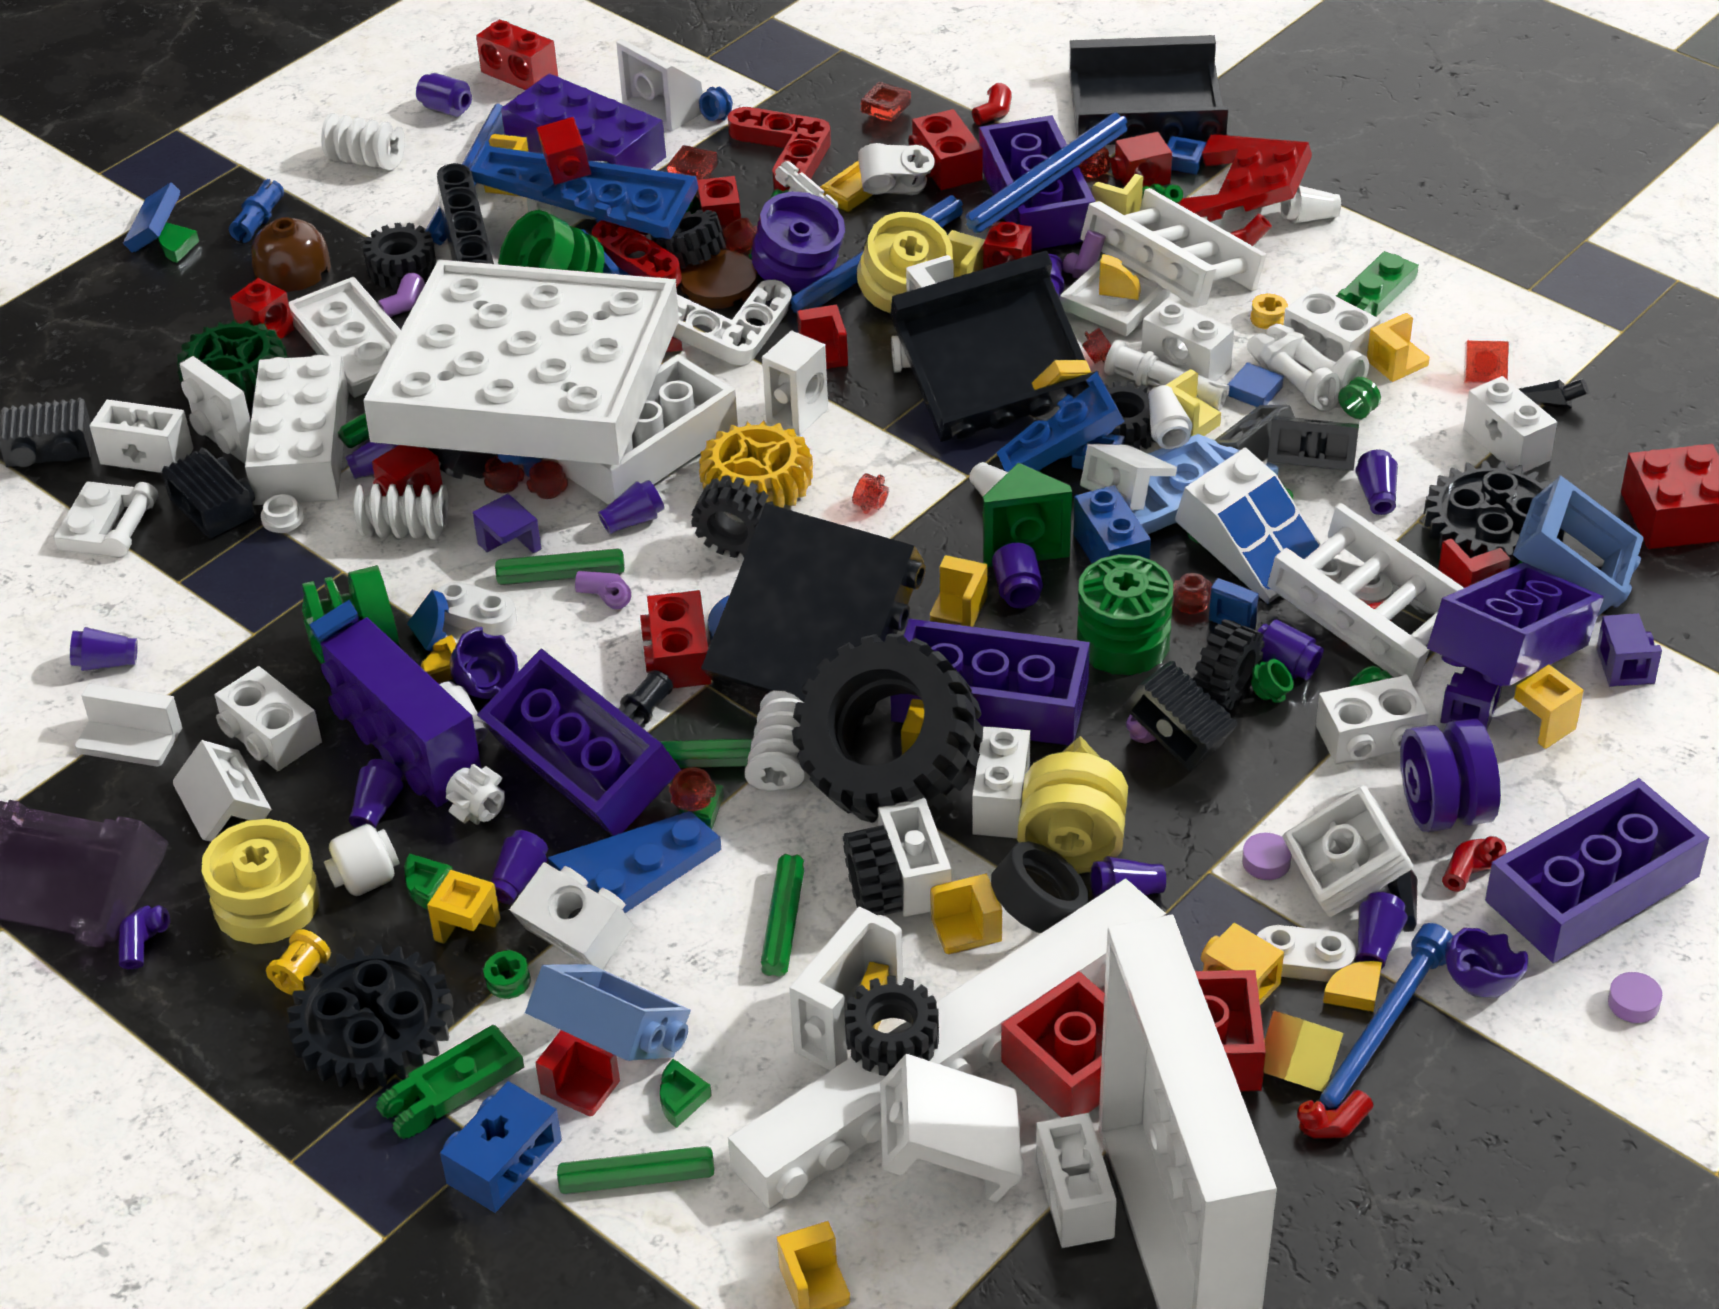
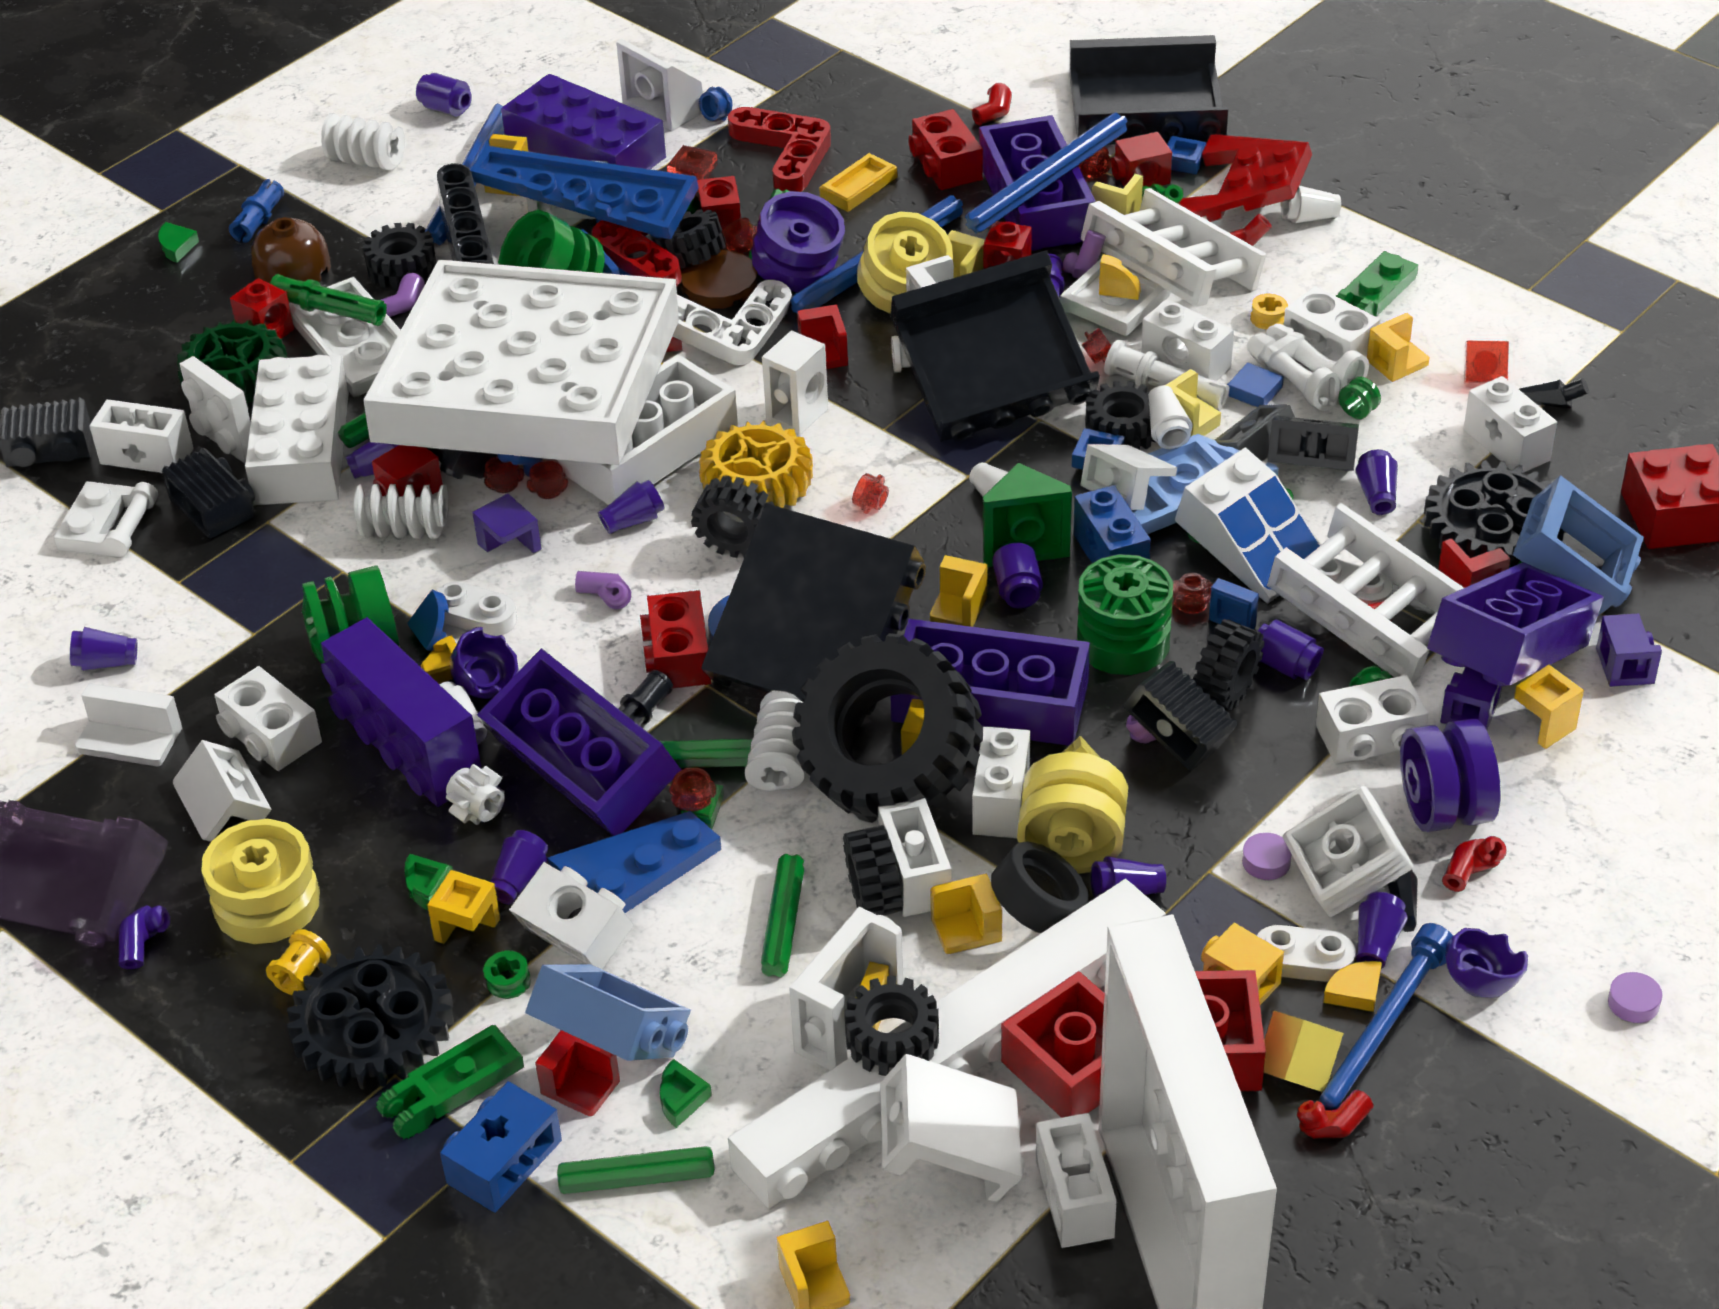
blue tile [123,182,181,252] -> none
white plate [261,494,304,533] -> none
blue tile [309,600,360,645] -> none
white head [323,824,400,896] -> none
dark purple cone [349,759,404,829] -> none
red brick [476,19,558,90] -> none
green axle [495,548,625,585] -> none
red brick [536,117,591,185] -> none
white axle [775,161,838,210] -> none
white piece [858,143,935,195] -> none
clear red plate [861,82,911,122] -> none
blue wing [997,371,1125,472] -> none
yellow tile [1032,360,1091,390] -> none
green plate [1251,659,1294,703] -> none
dark purple brick [1485,778,1710,964] -> none
none -> green pin [270,274,387,326]

